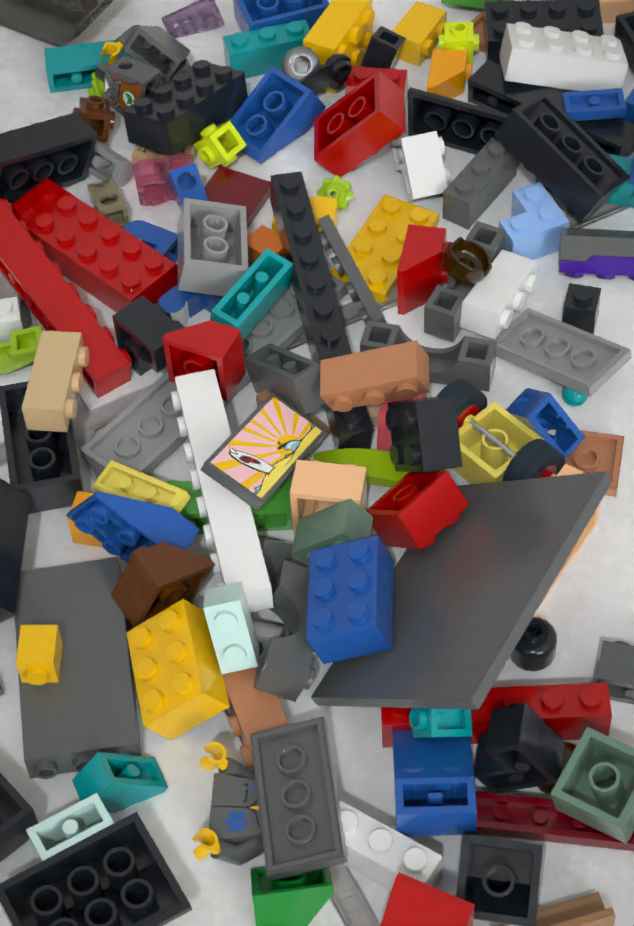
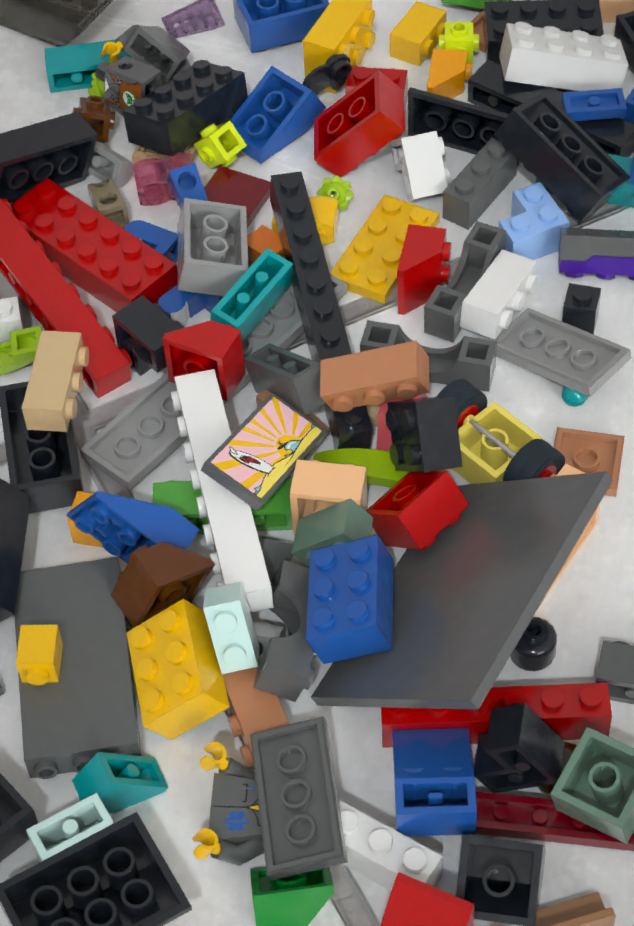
light yellow tile [92,460,191,513] -> none
teal brick [223,19,310,78] -> none
flat silver head [281,46,320,84] -> none
dark grey plate [318,214,386,325] -> none
black brick [360,26,406,69] -> none
teal bracket [409,708,472,738] -> none
dark brown hair [444,237,492,285] -> none
blue torso [506,388,585,459] -> none

